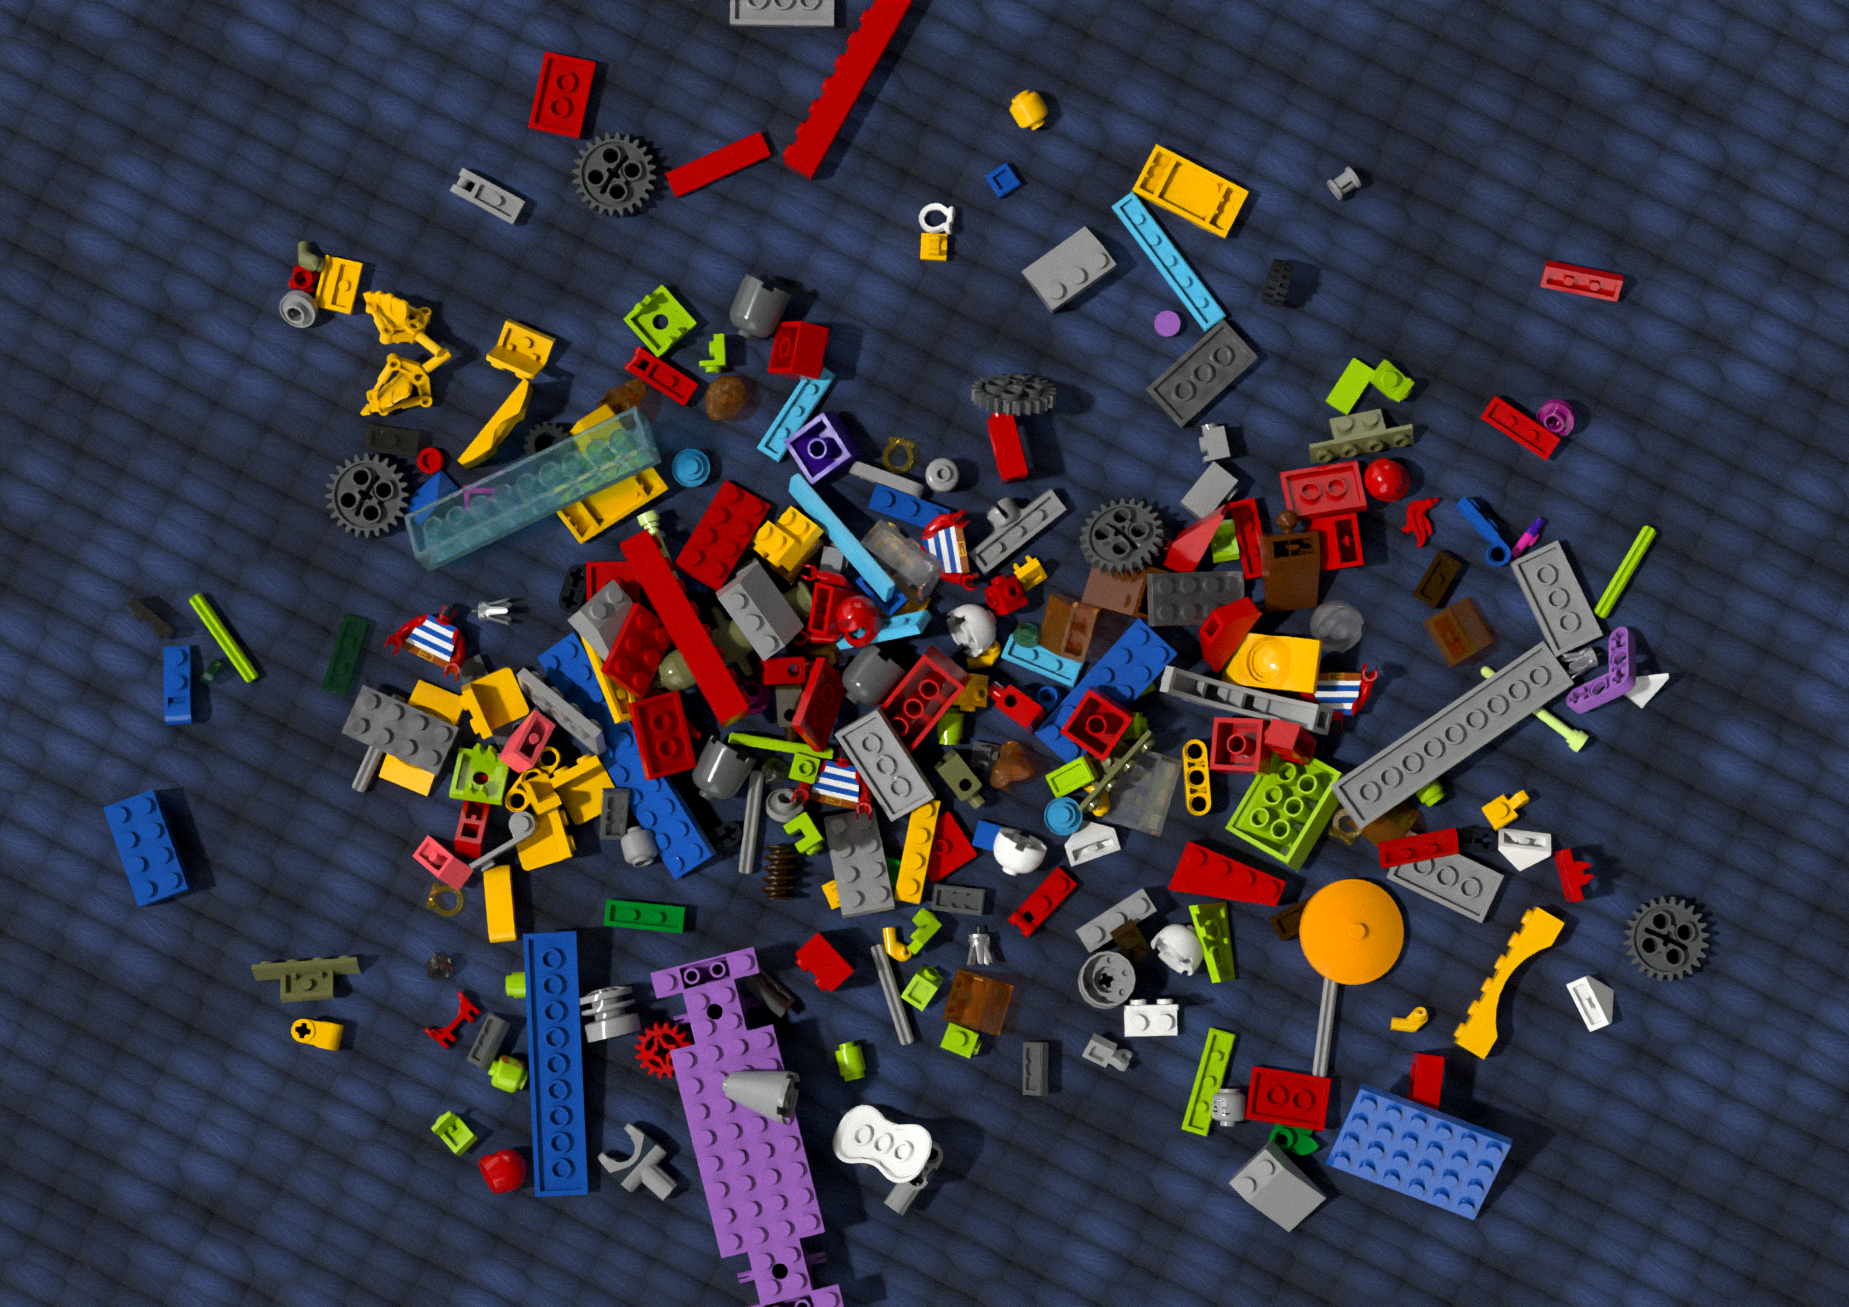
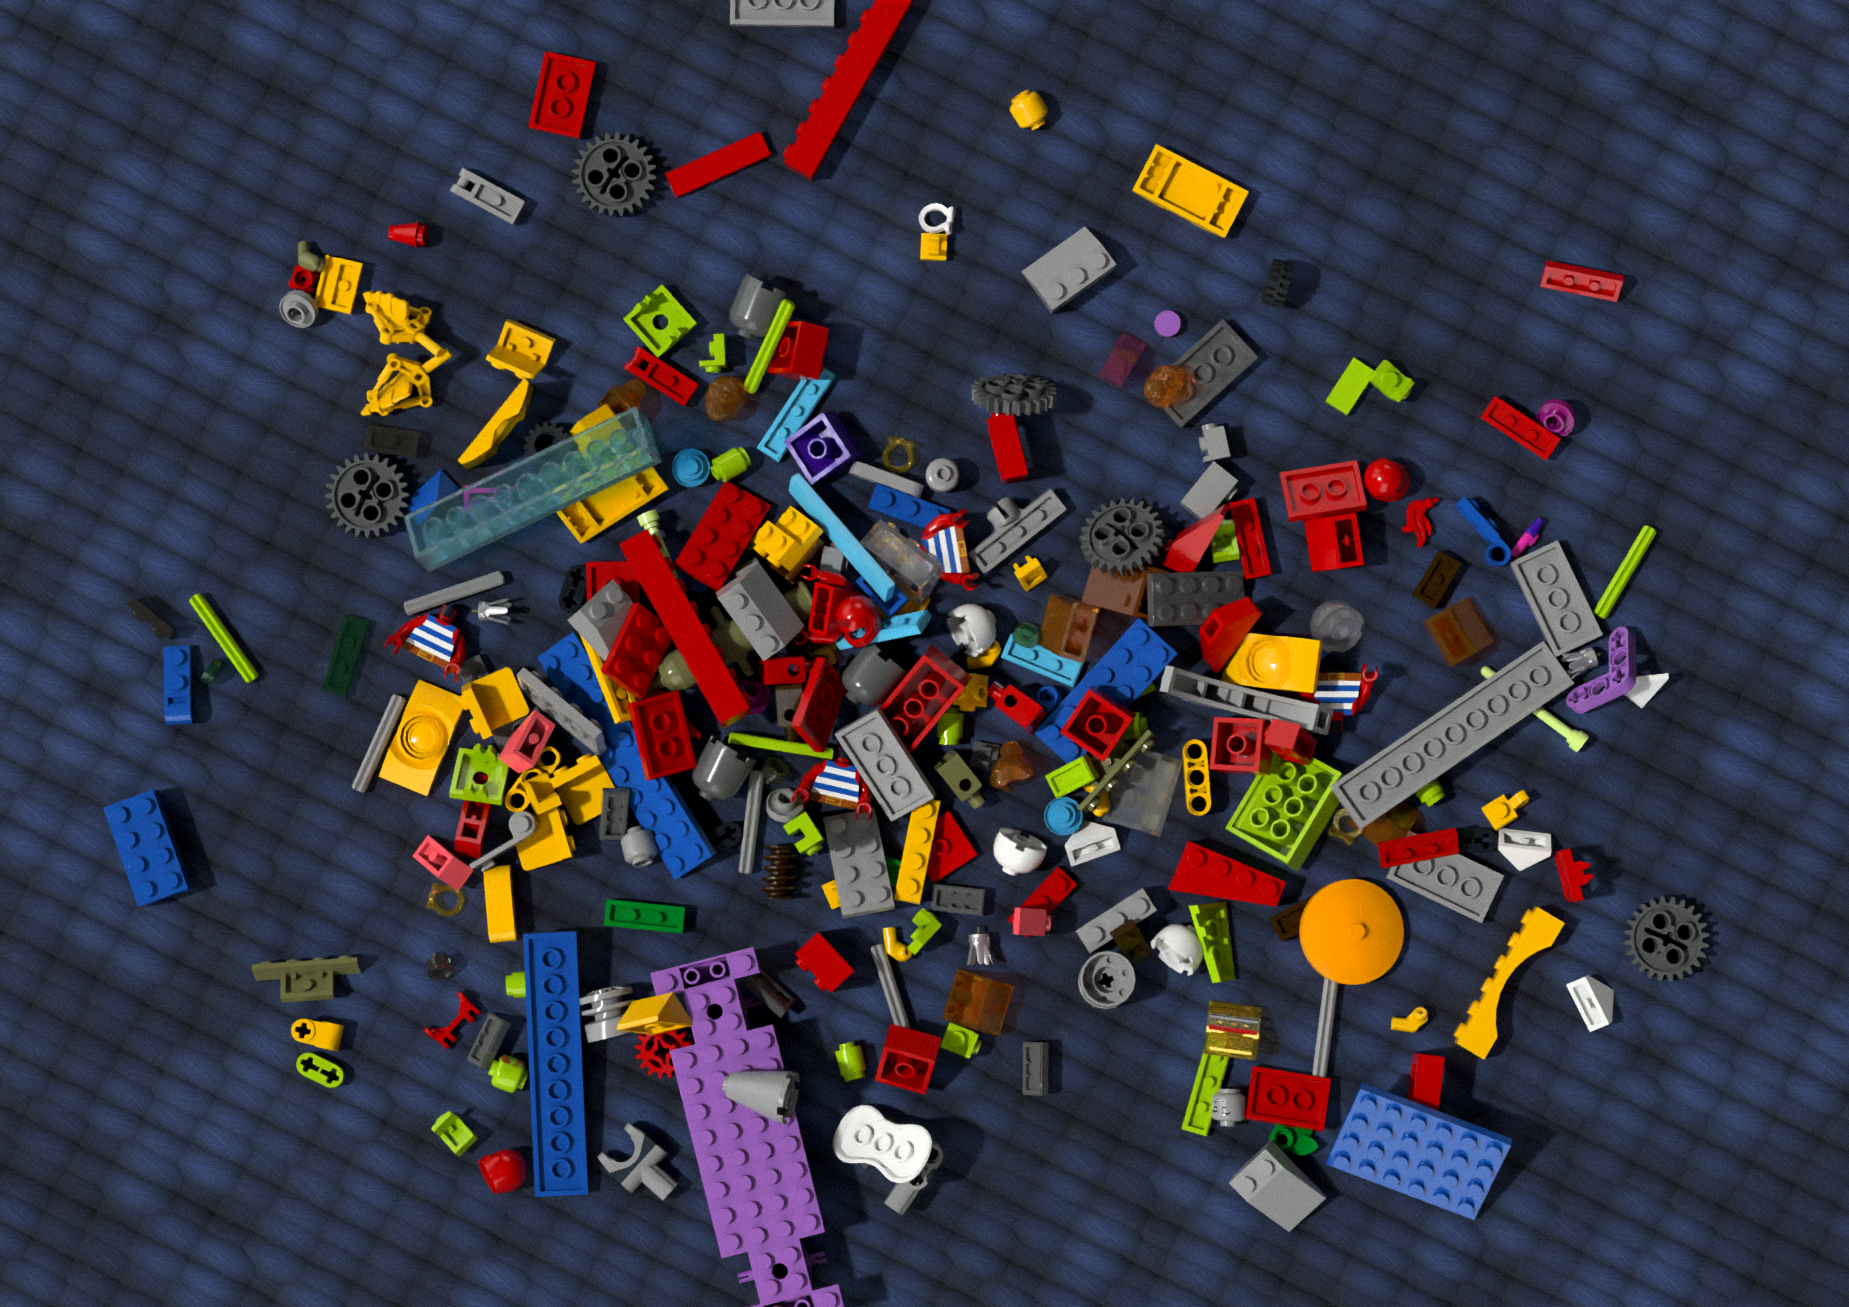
flat silver plate [341,685,460,776] -> none
red tile [417,448,444,474] -> none
lime bracket [788,752,820,784] -> none
lime bracket [900,964,944,1011] -> none
blue tile [972,820,1002,852] -> none
red brick [983,574,1029,618] -> none
blue tile [985,162,1021,199] -> none
light grey plate [1082,1033,1133,1071] -> none
medium azure tile [1112,191,1226,332] -> none
white bracket [1124,999,1179,1037] -> none
reddish brown slope [1259,509,1320,613] -> none
olive bracket [1309,409,1413,464] -> none
light grey bush [1327,167,1361,200] -> none
none -> lime beam [296,1052,345,1088]
none -> red cone [388,222,429,248]
none -> light grey axle [404,571,505,616]
none -> yellow slope [617,992,692,1035]
none -> lime brick [710,447,751,482]
none -> lime axle [743,299,796,394]
none -> red brick [874,1024,941,1095]
none -> coral slope [1013,908,1051,936]
none -> clear pink slope [1098,332,1146,391]
none -> clear orange piece [1144,364,1189,408]
none -> clear yellow slope [1203,1001,1261,1061]

